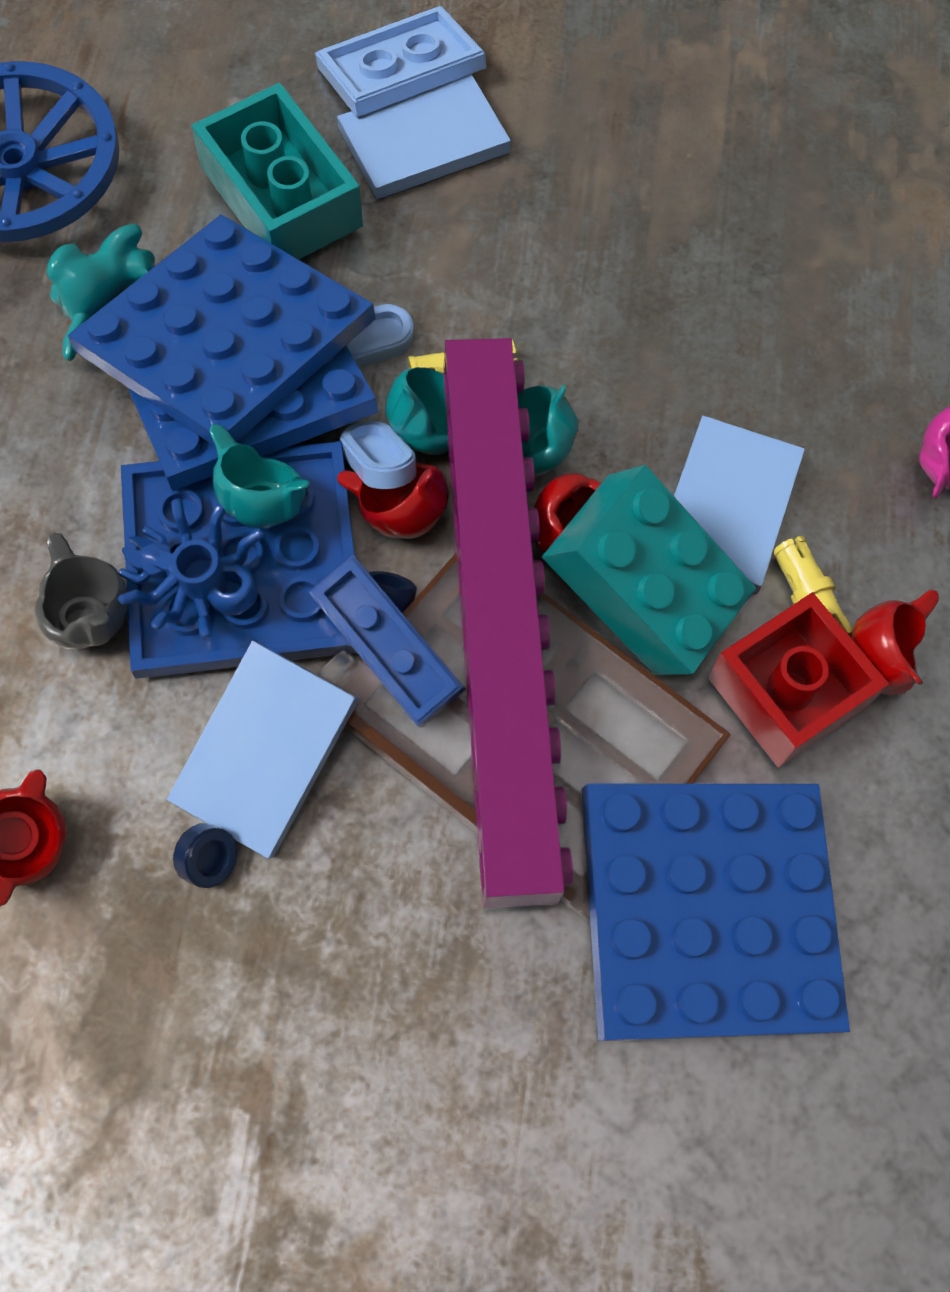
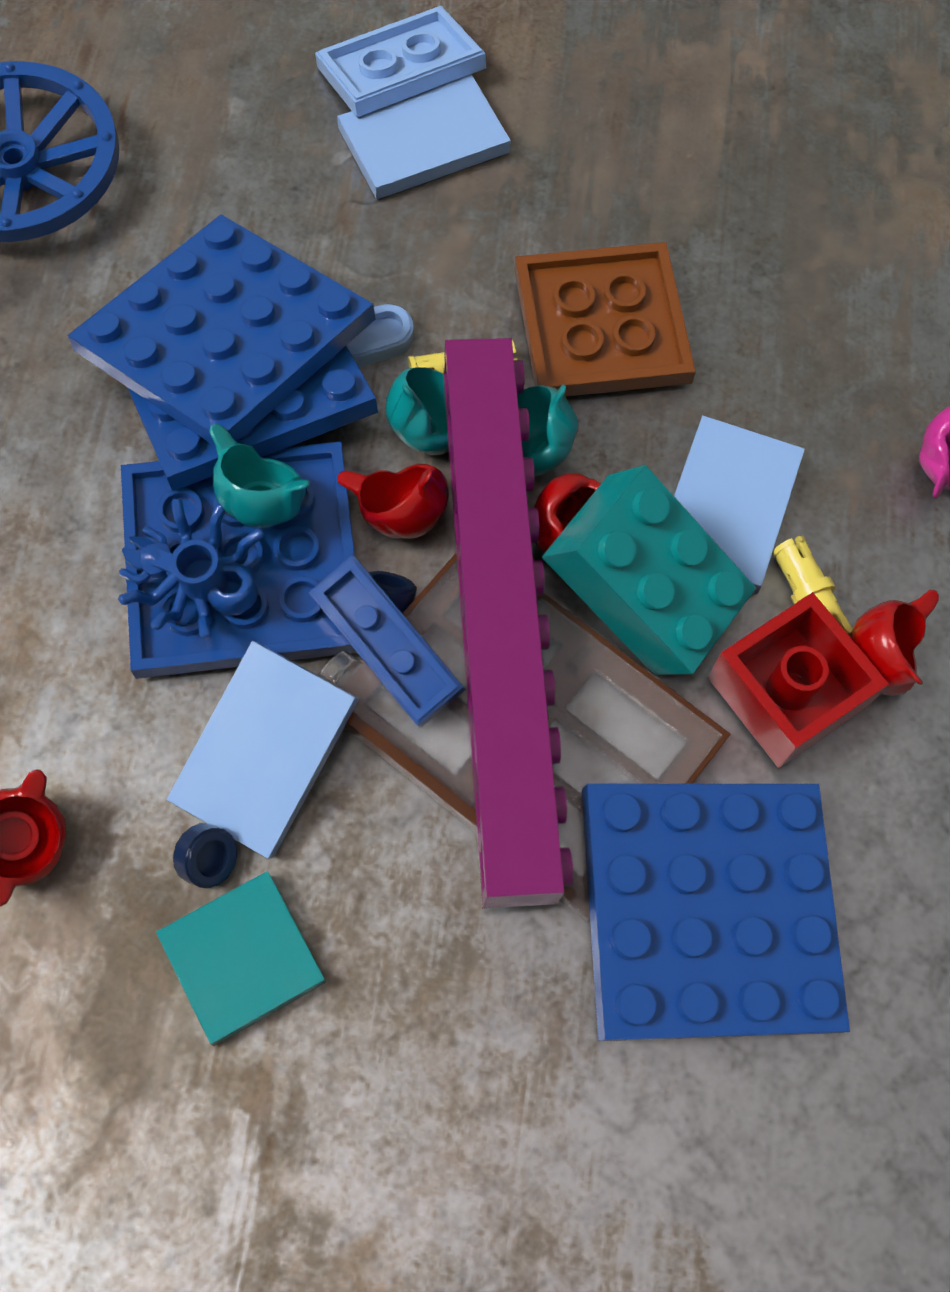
dark grey hair [35,533,128,650] -> none
teal animal [46,224,155,361] -> none
teal brick [191,82,363,260] -> none
light blue tile [340,421,417,489] -> none
none -> teal tile [156,871,326,1046]
none -> dark orange plate [514,242,696,397]

